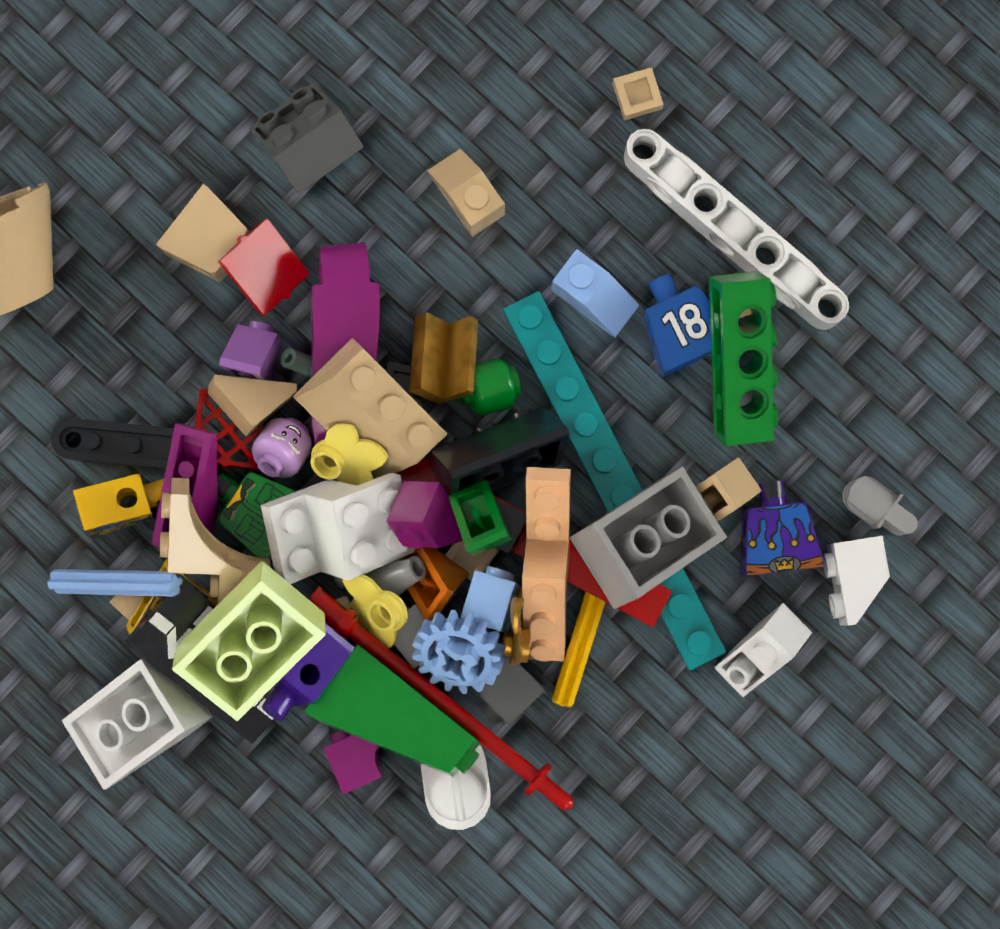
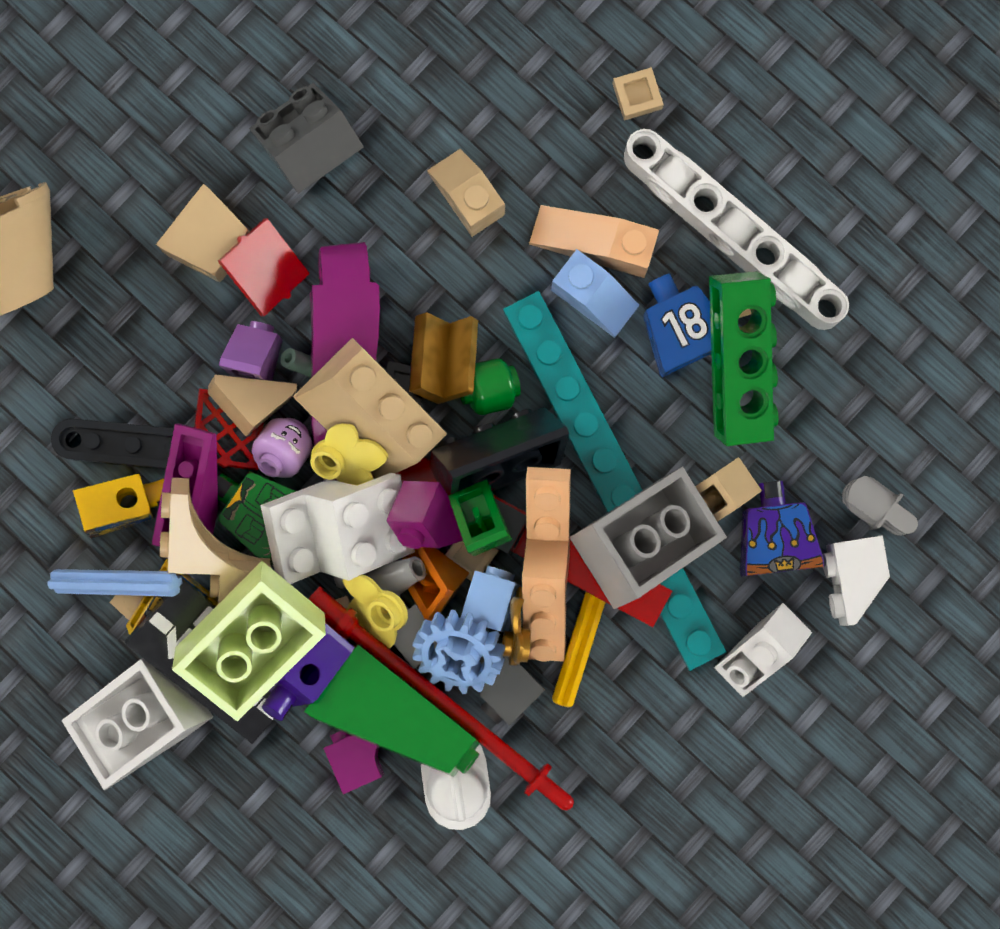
none -> light nougat slope [529,205,659,278]

